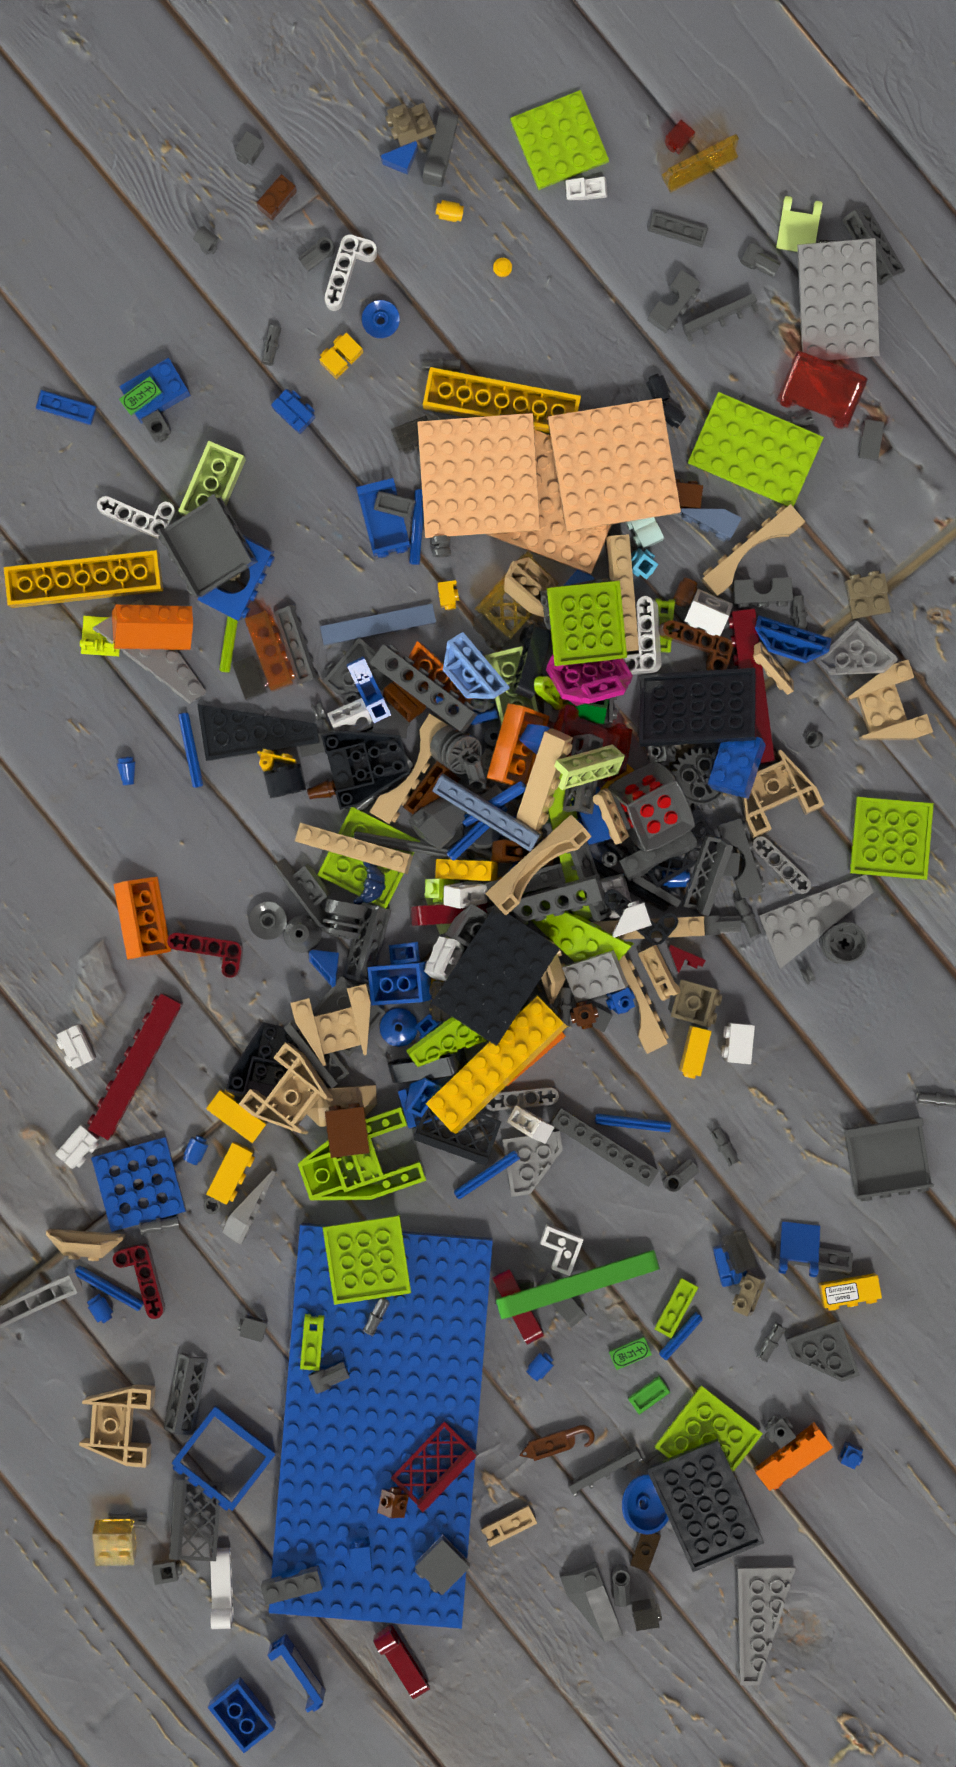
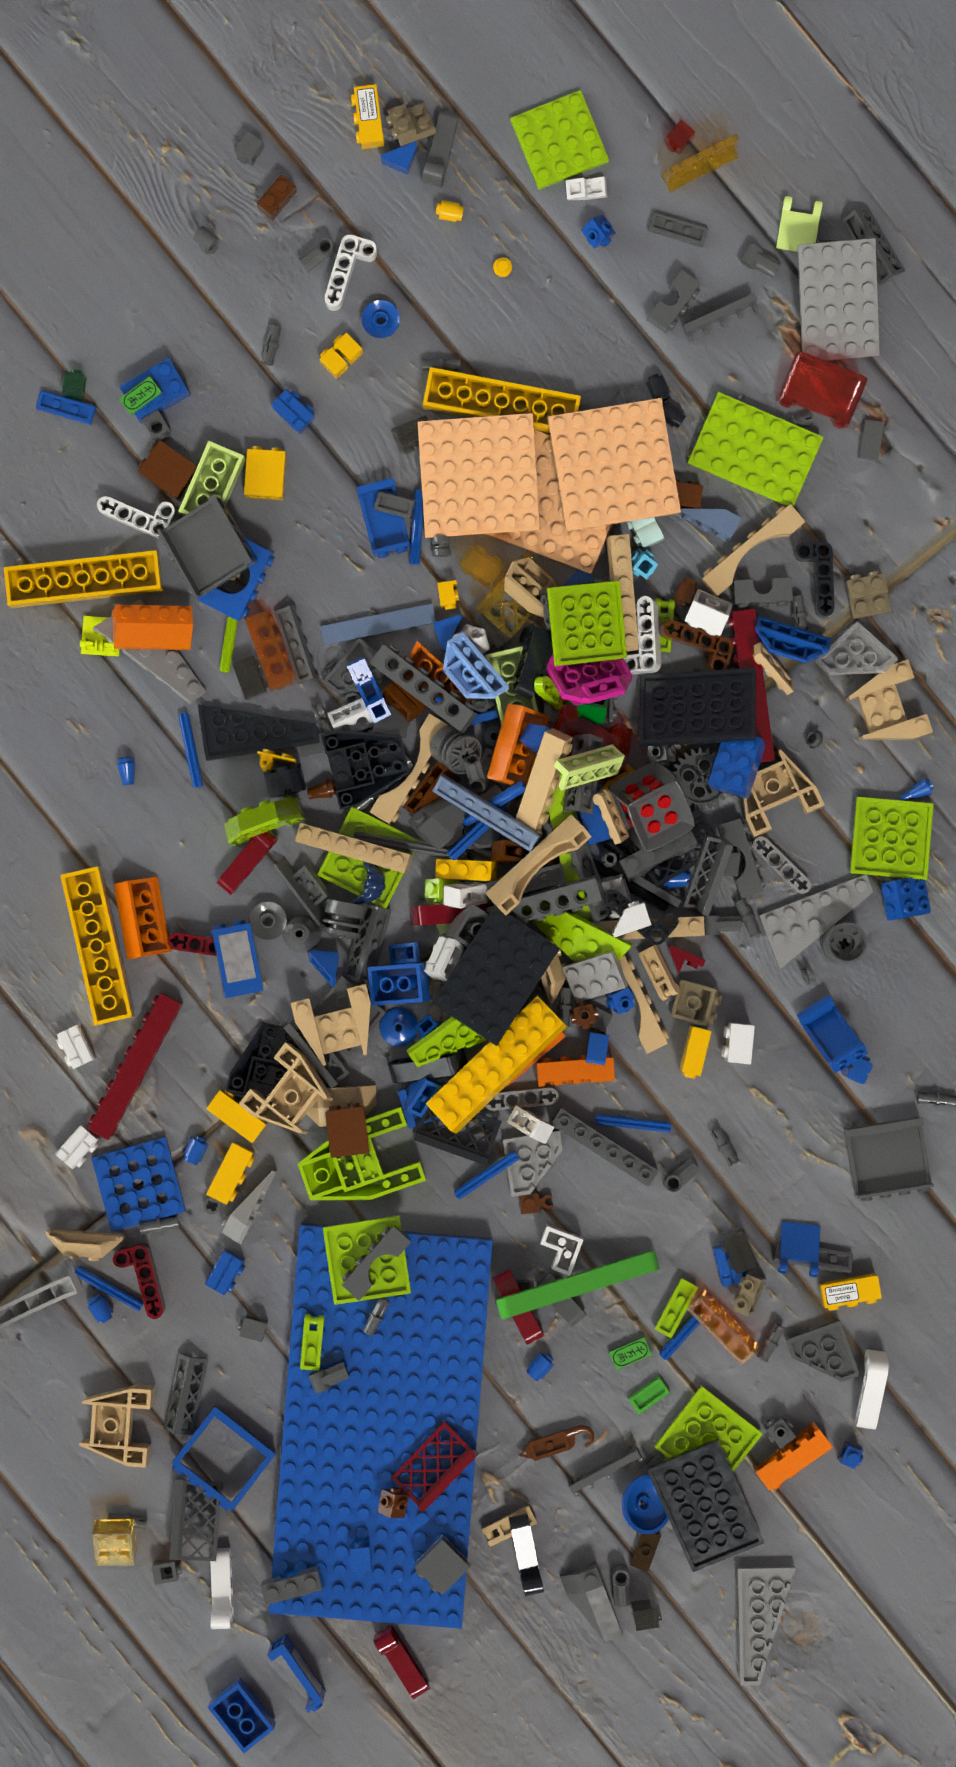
none -> yellow brick [60,866,135,1026]
none -> clear green brick [62,369,87,401]
none -> reddish brown brick [138,440,197,501]
none -> blue brick [205,1249,246,1295]
none -> panel [210,920,264,998]
none -> dark red beam [216,831,279,895]
none -> lime wedge [225,796,306,846]
none -> yellow brick [244,446,287,500]
none -> dark grey arch [342,1225,411,1301]
none -> yellow brick [351,84,384,149]
none -> blue slope [433,615,463,652]
none -> white piece [452,624,490,654]
none -> clear yellow brick [459,545,504,590]
none -> beam [508,1514,544,1597]
none -> reddish brown plate [519,1193,553,1214]
none -> orange wedge [536,1053,615,1087]
none -> blue brick [581,215,616,248]
none -> blue slope [586,1032,609,1065]
none -> clear orange brick [687,1290,759,1366]
none -> black beam [794,541,834,618]
none -> blue panel [796,995,868,1073]
none -> blue brick [841,1056,873,1084]
none -> white beam [855,1349,889,1430]
none -> blue bracket [881,878,931,921]
none -> blue cone [898,777,934,801]

